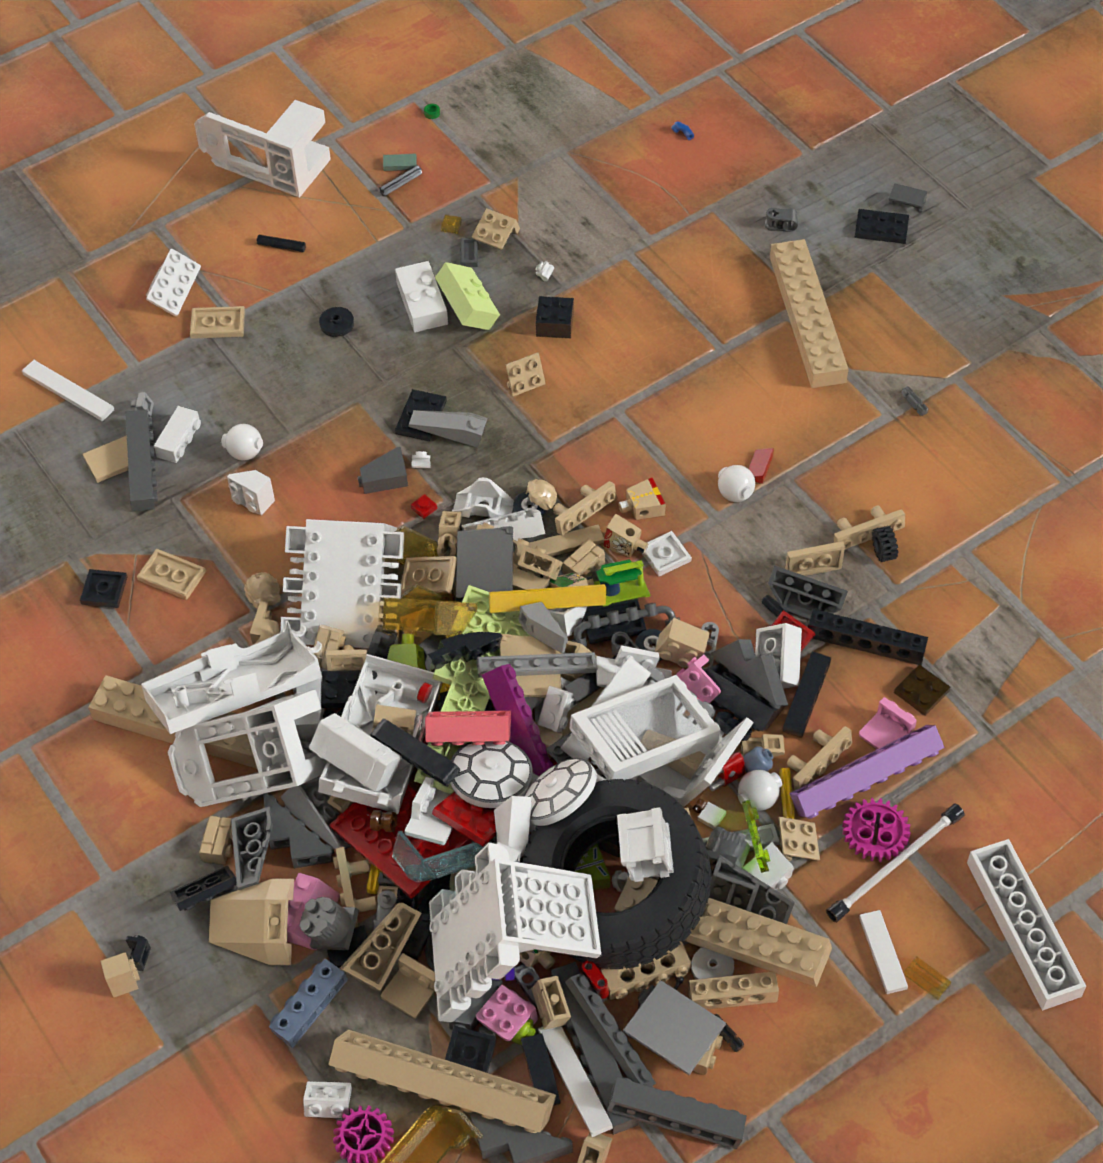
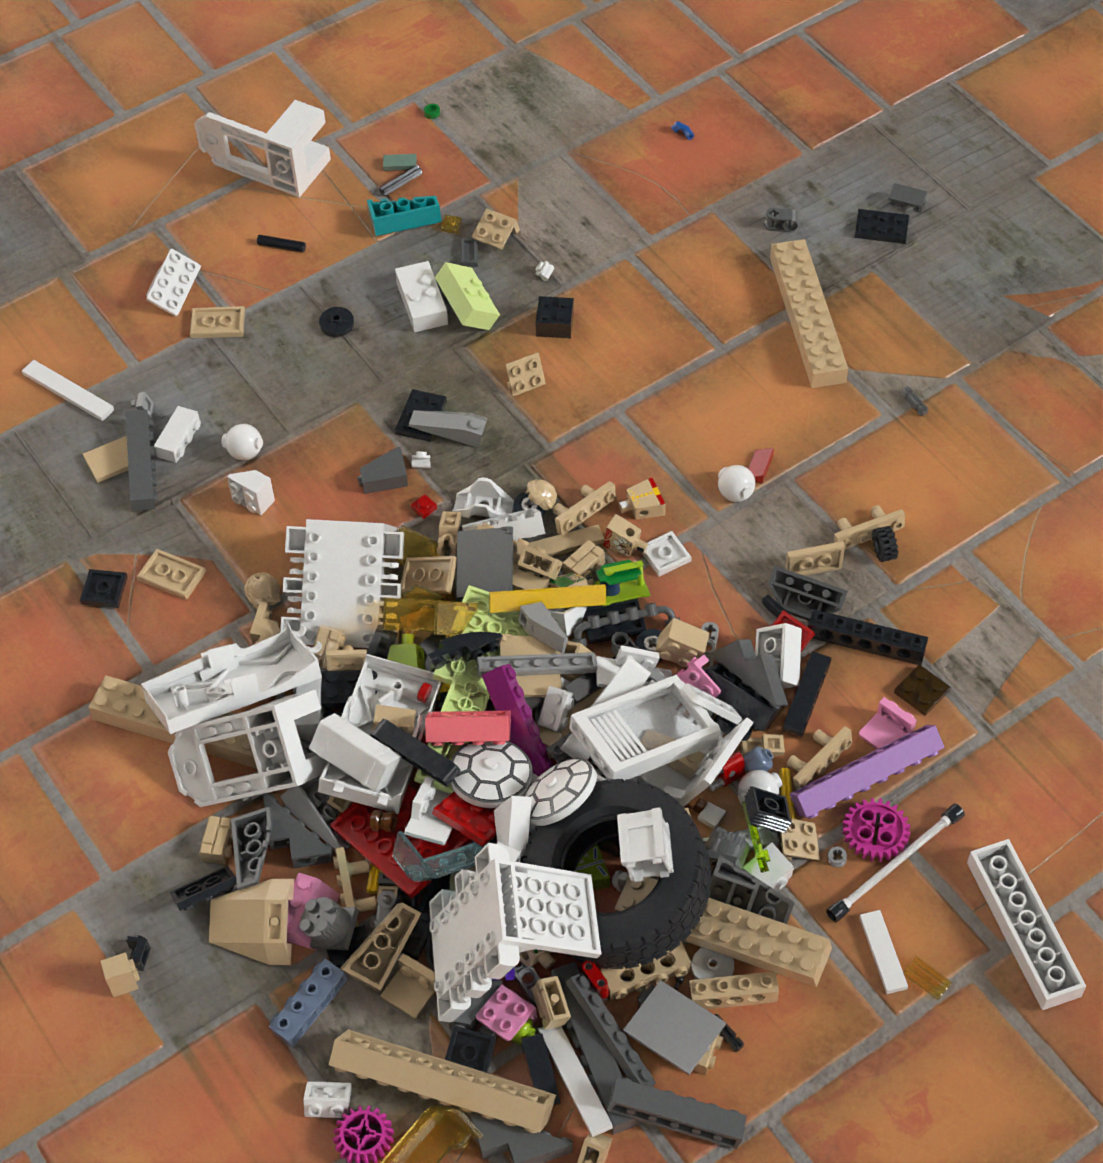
none -> teal wedge [367,196,442,236]
none -> white tile [682,683,742,725]
none -> black brick [744,786,792,833]
none -> light grey bush [828,847,847,868]

